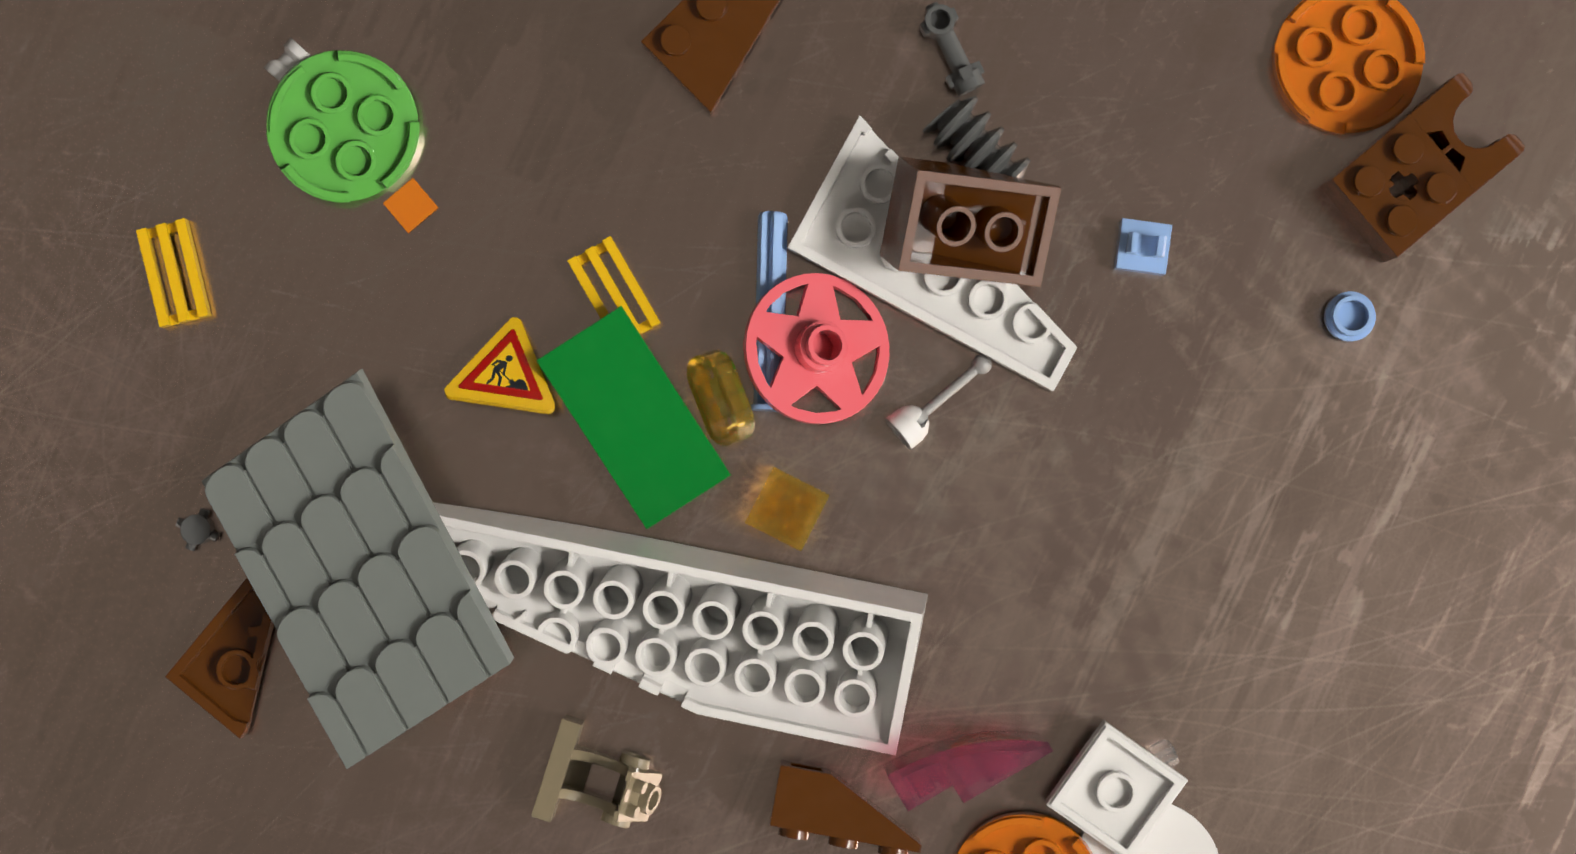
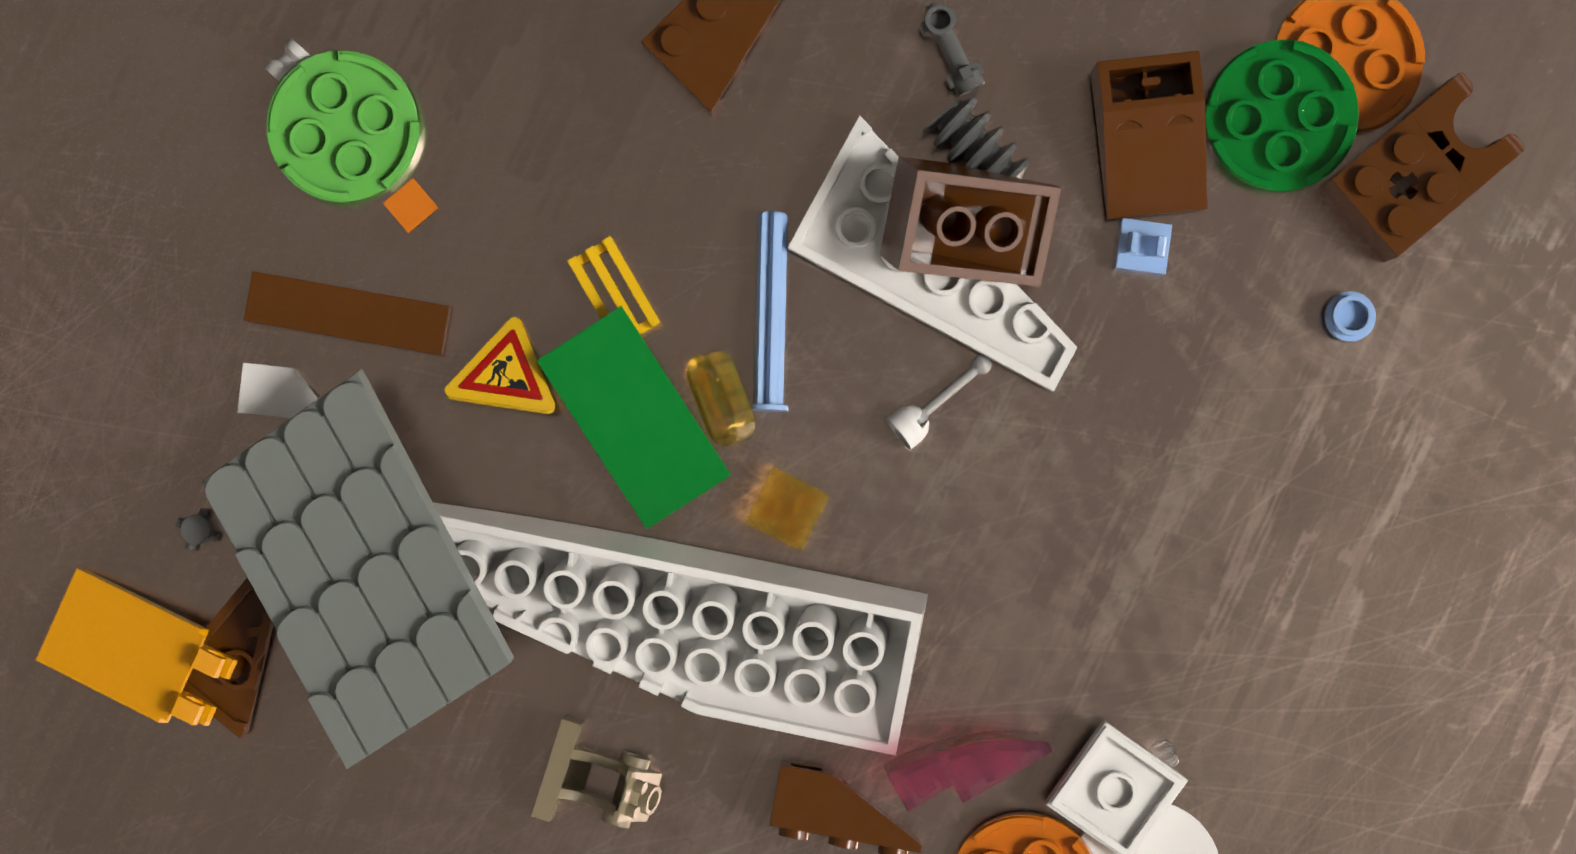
yellow tile [136,218,212,328] -> none
coral wheel [743,273,889,424] -> none
none -> light orange tile [36,568,238,726]
none -> white tile [237,363,319,418]
none -> reddish brown tile [243,271,452,356]
none -> reddish brown slope [1091,51,1208,220]
none -> green tile [1206,39,1359,191]

